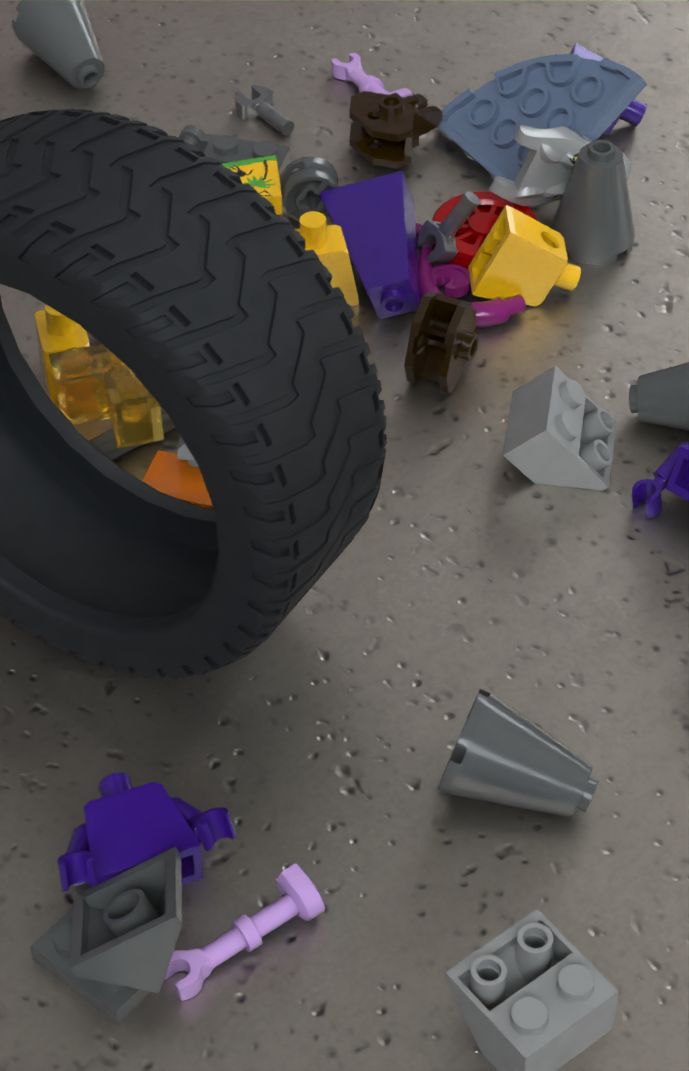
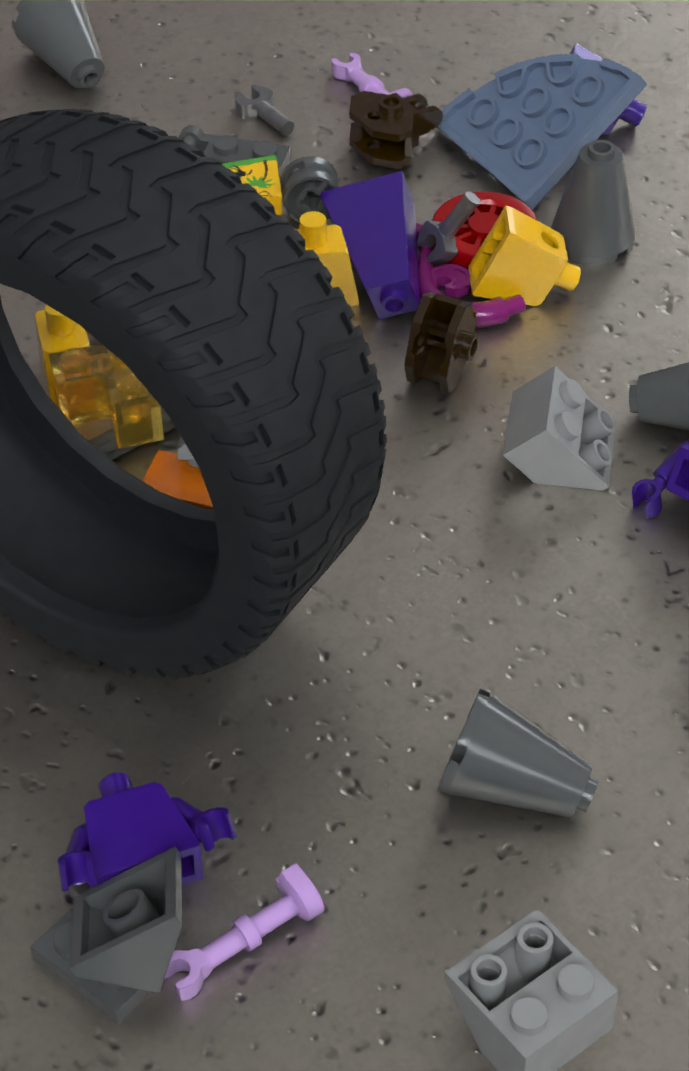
light grey animal [489,125,631,206] -> none

